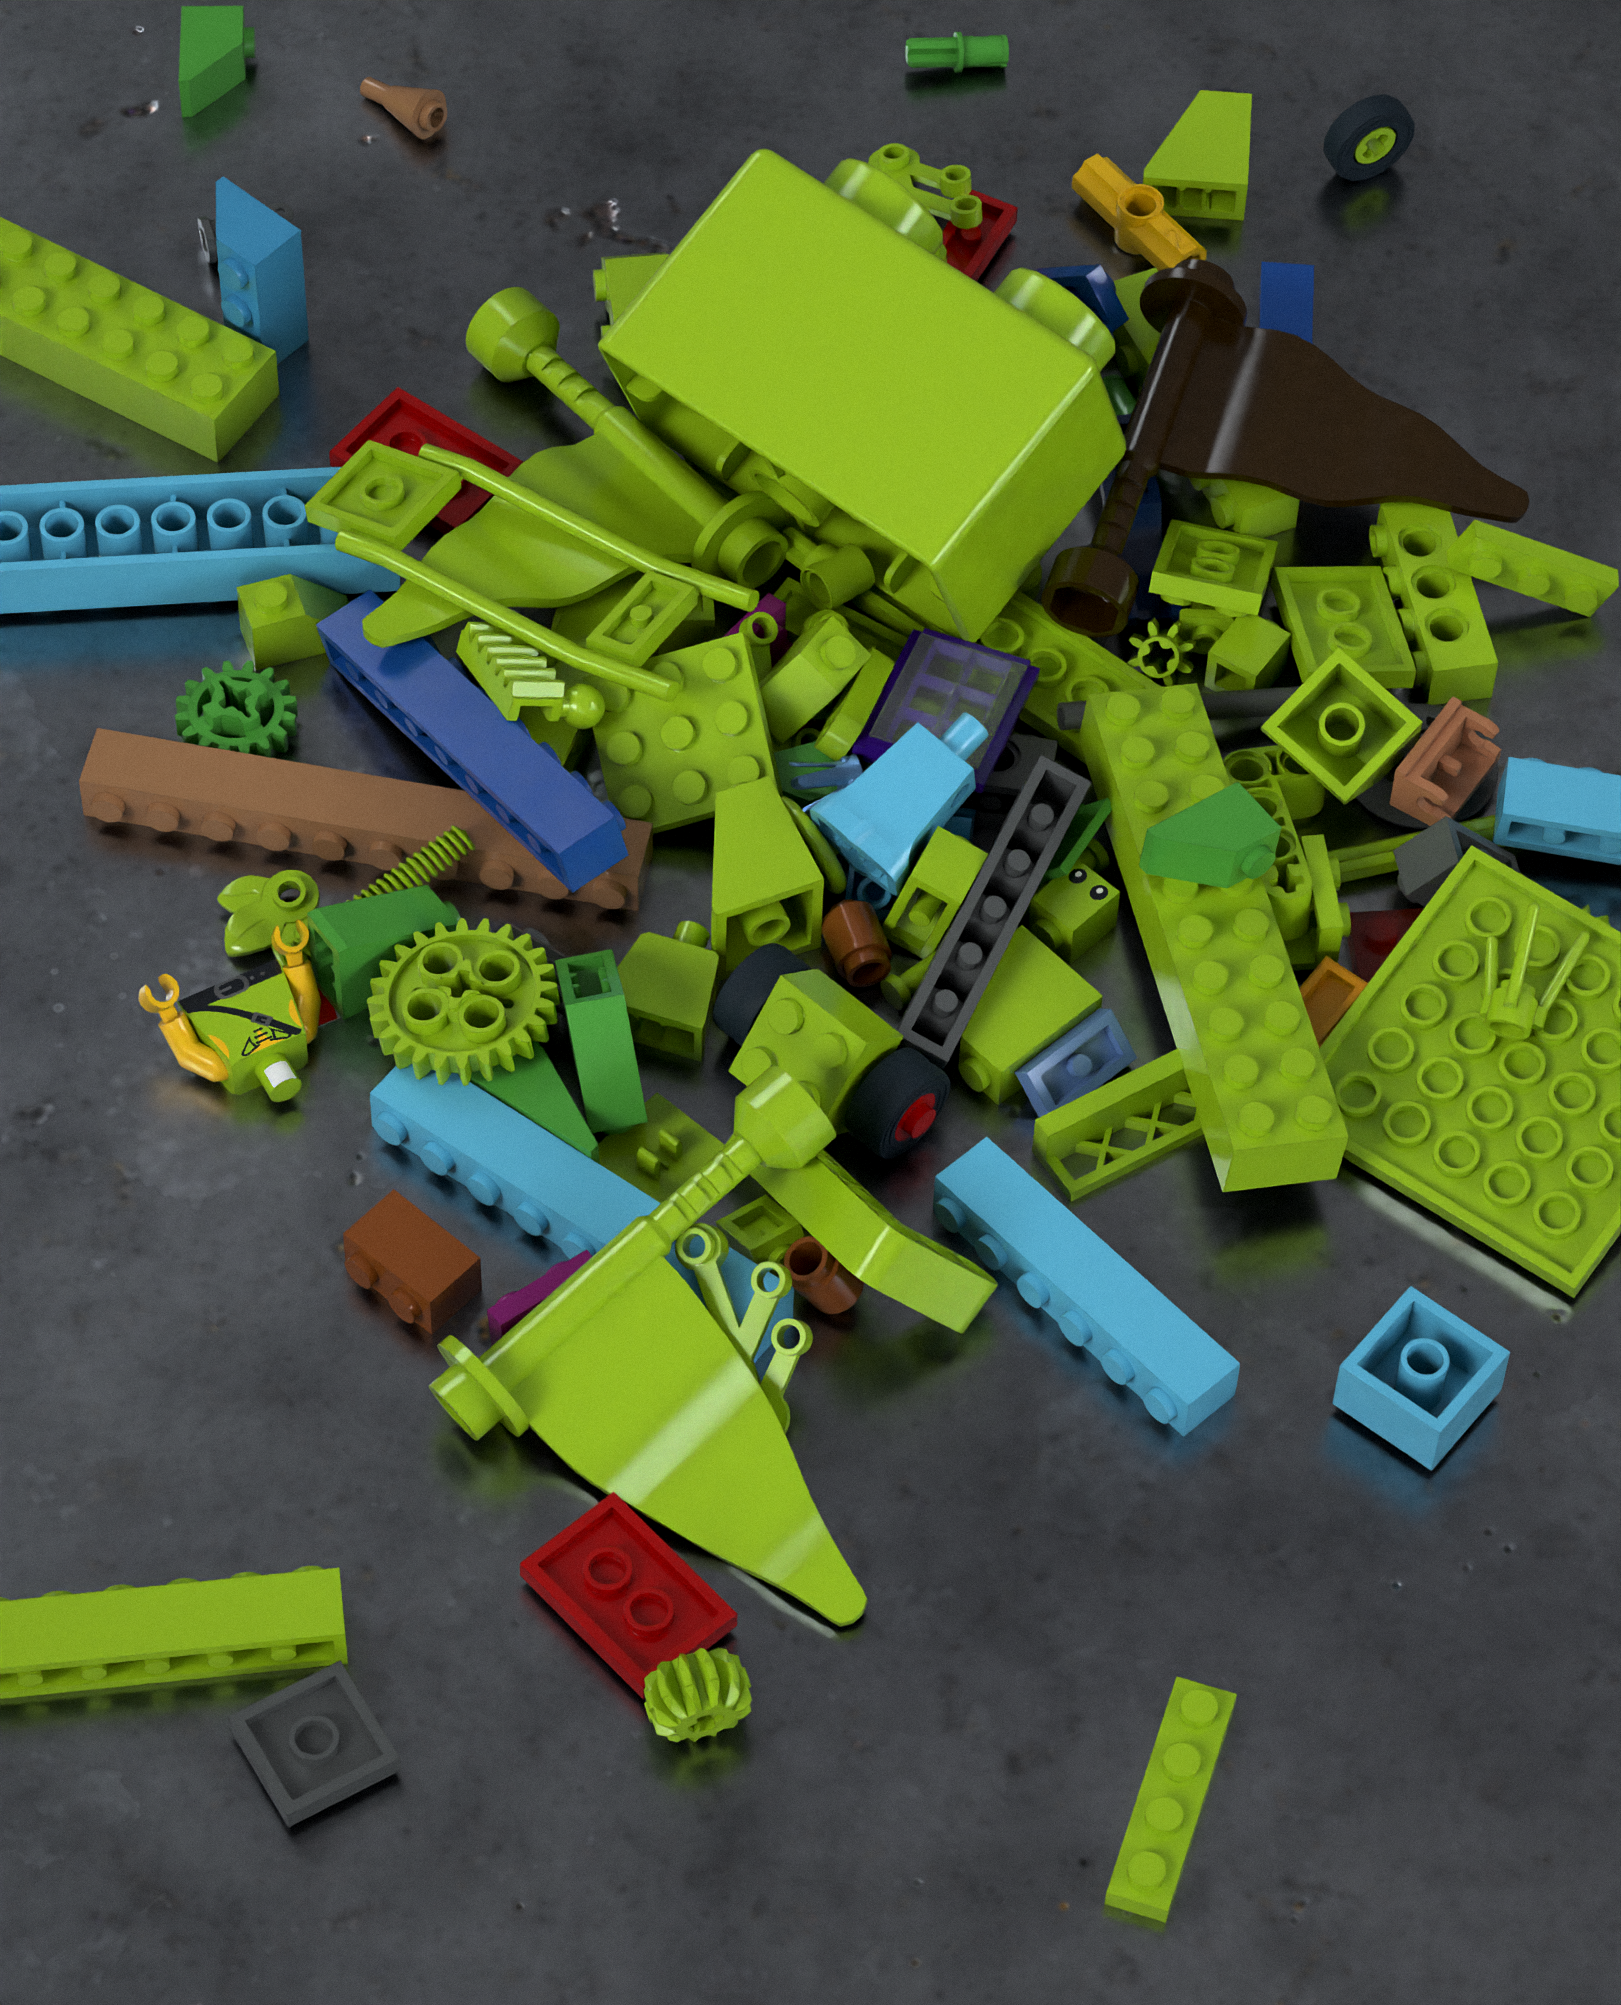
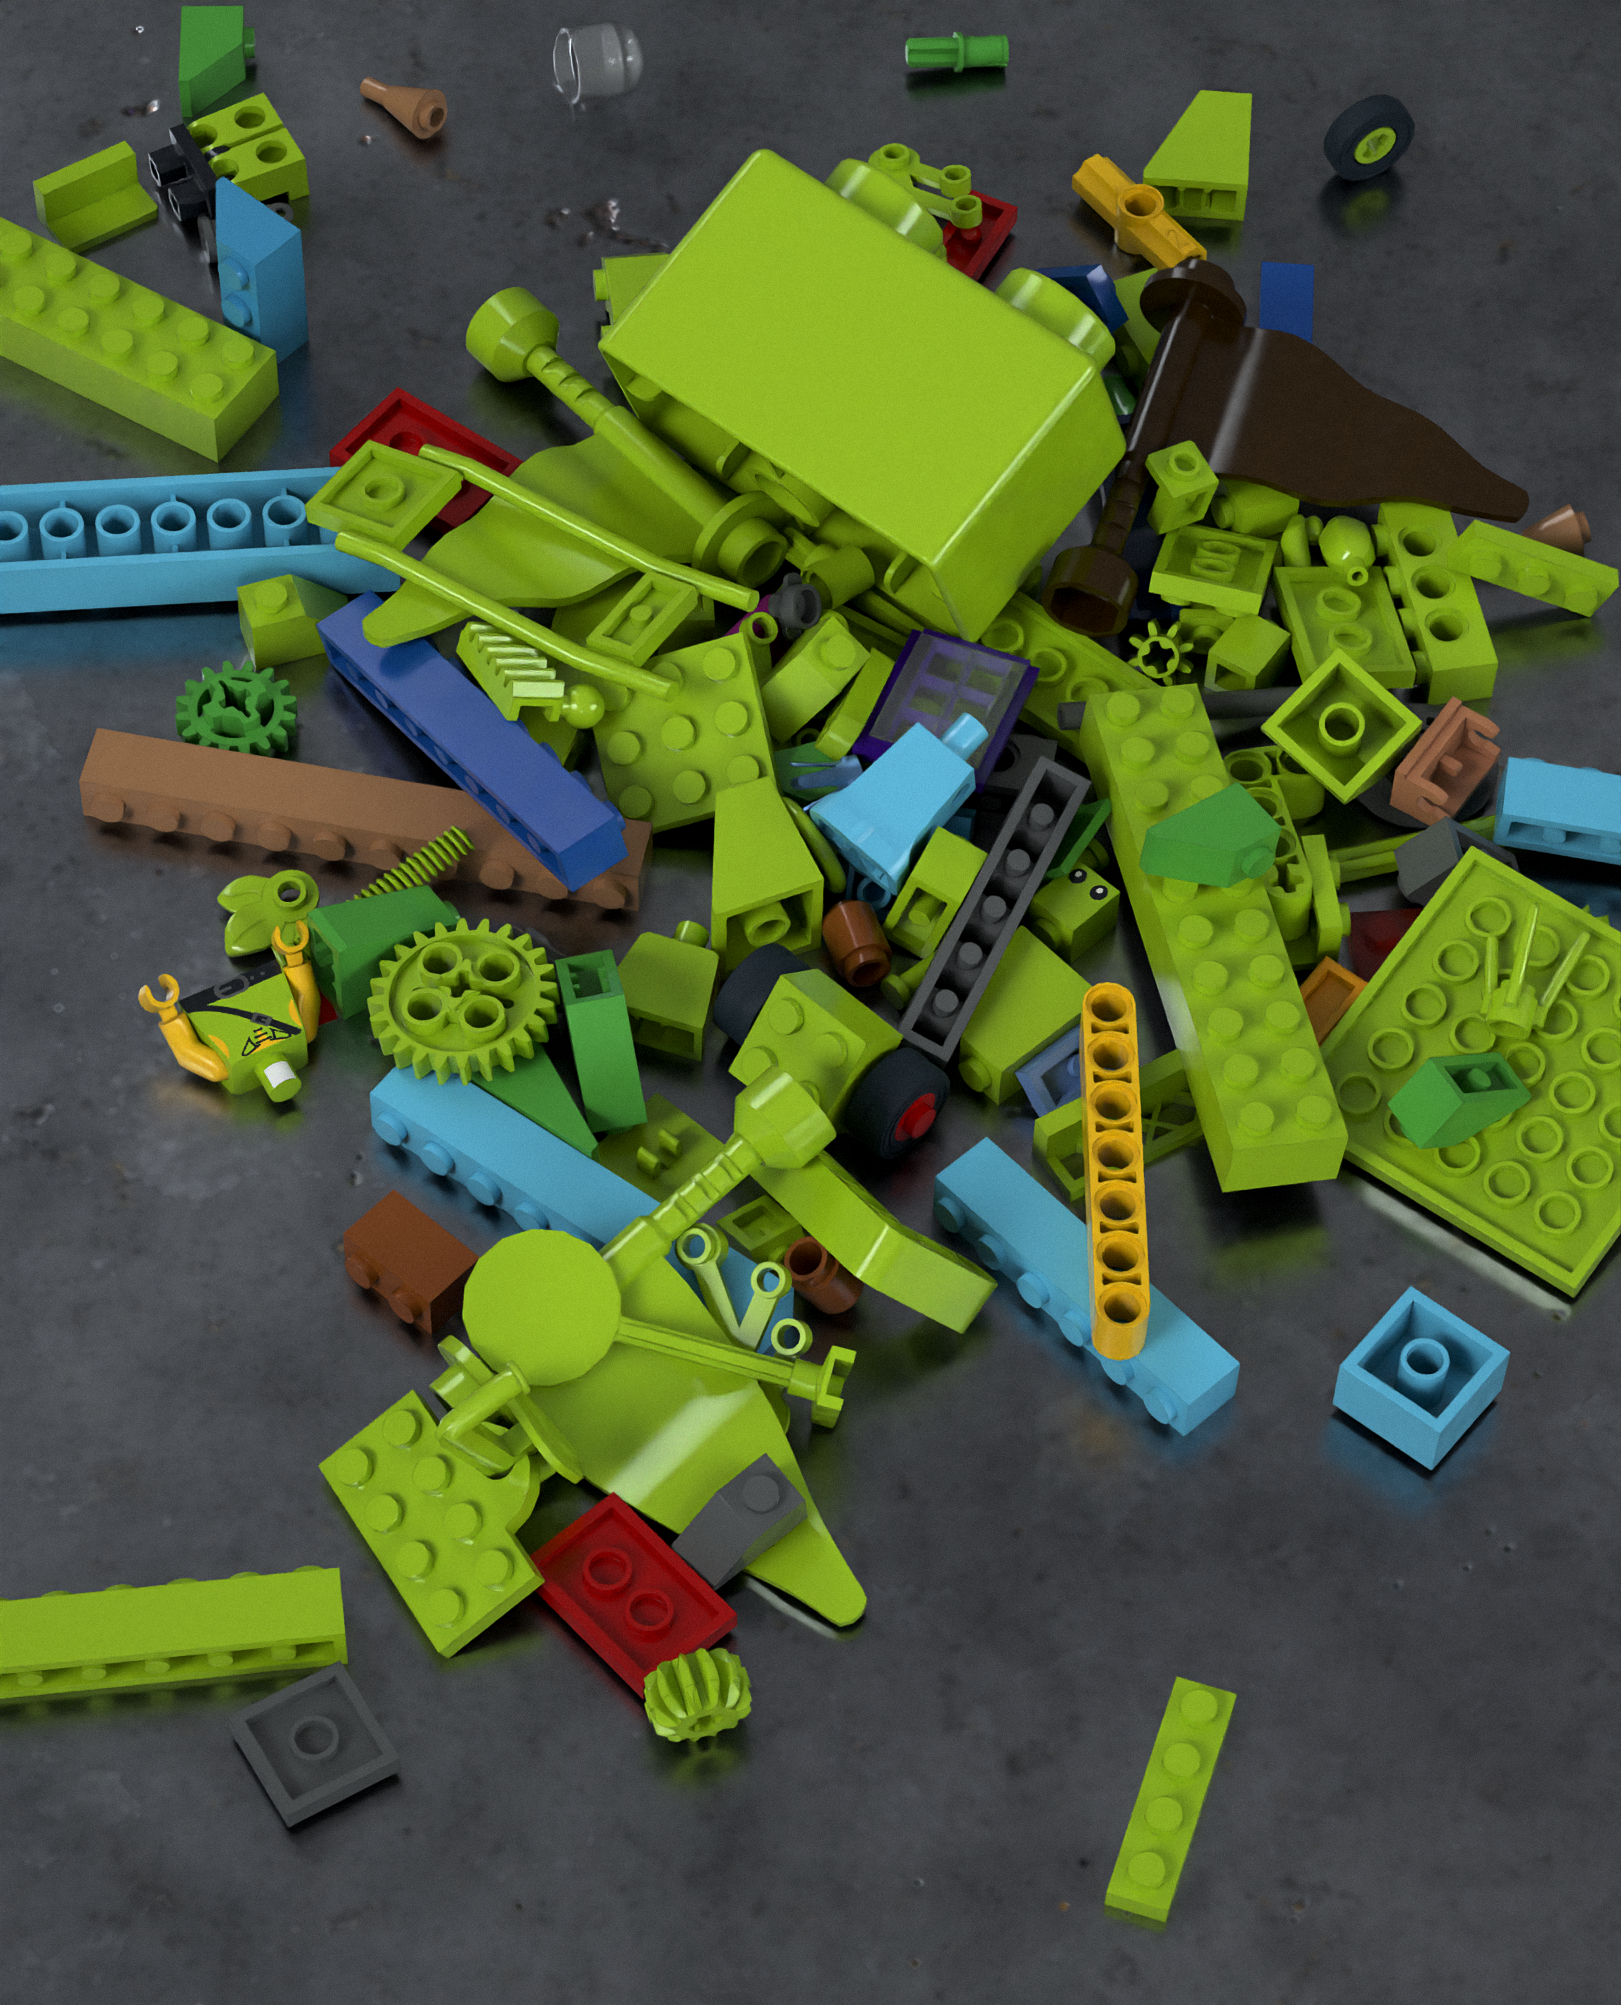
none -> lime panel [33,141,158,254]
none -> lime hips [148,92,310,222]
none -> lime plate [318,1360,583,1659]
none -> lime piece [462,1229,856,1428]
none -> clear helmet [553,21,643,104]
none -> dark grey slope [672,1453,808,1591]
none -> dark grey plate [768,573,822,640]
none -> yellow beam [1079,982,1150,1361]
none -> lime bracket [1145,440,1219,536]
none -> lime arm [1280,514,1323,567]
none -> lime plant [1318,516,1376,586]
none -> bright green slope [1387,1052,1532,1149]
none -> medium nougat cone [1520,503,1591,556]

